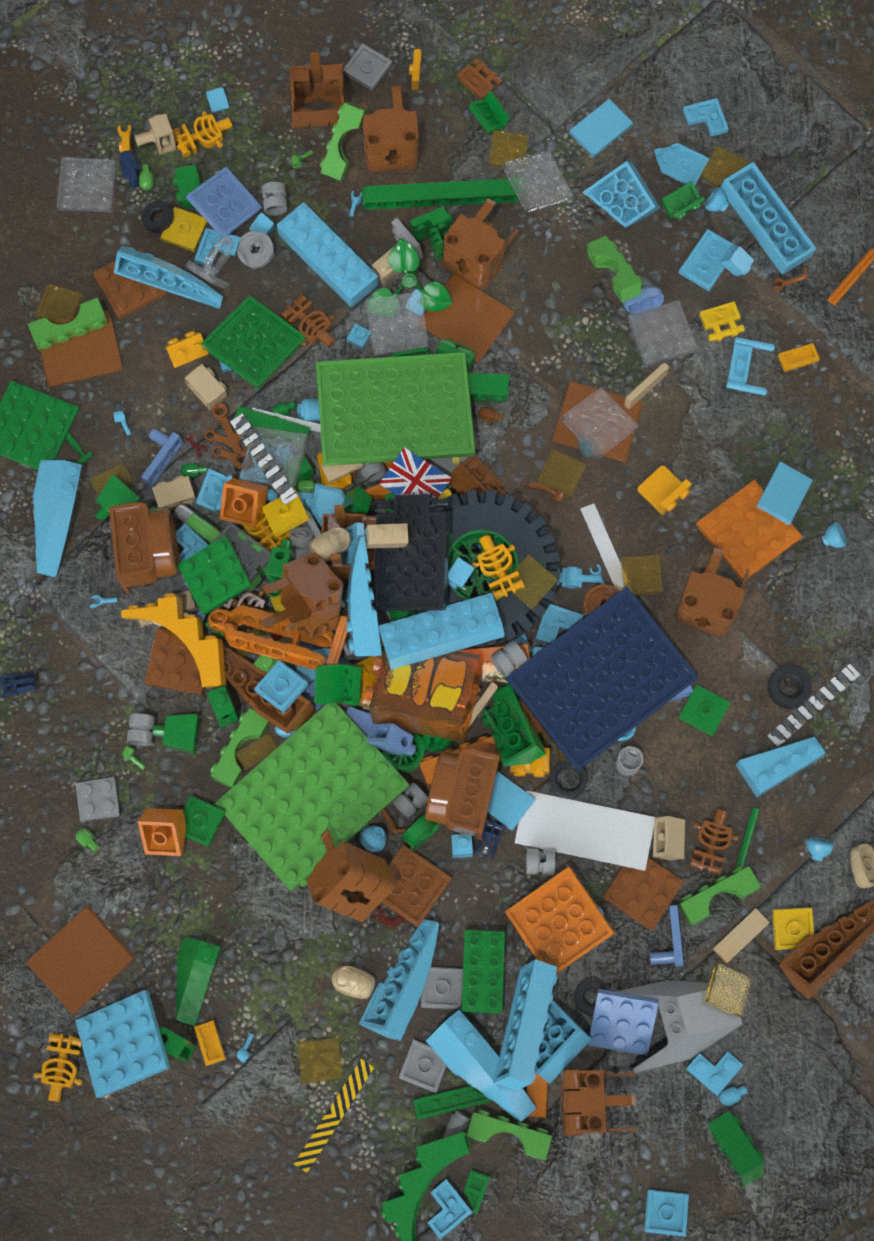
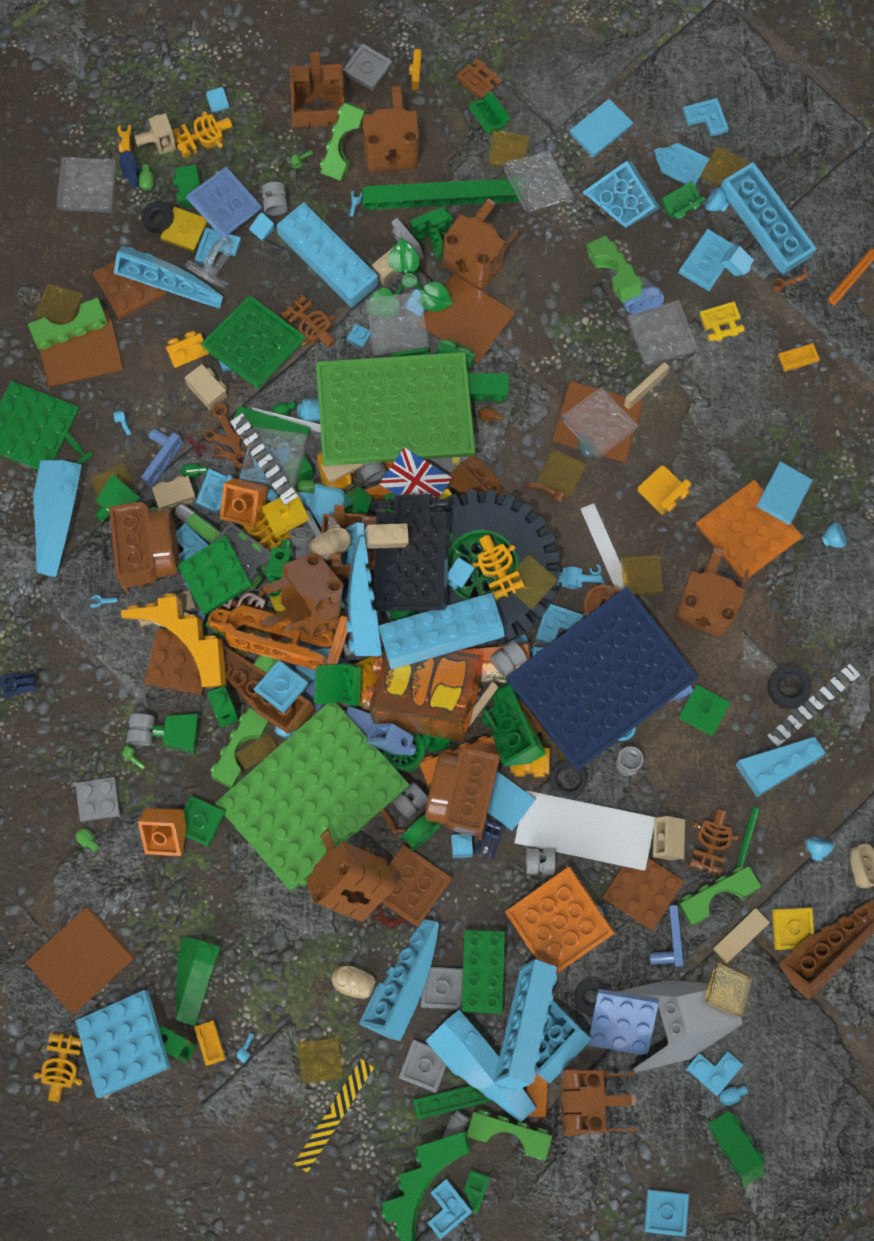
light grey plate [237,231,274,269] -> none
medium azure brick [360,825,387,852] -> none
medium azure plate [726,337,775,395] -> none

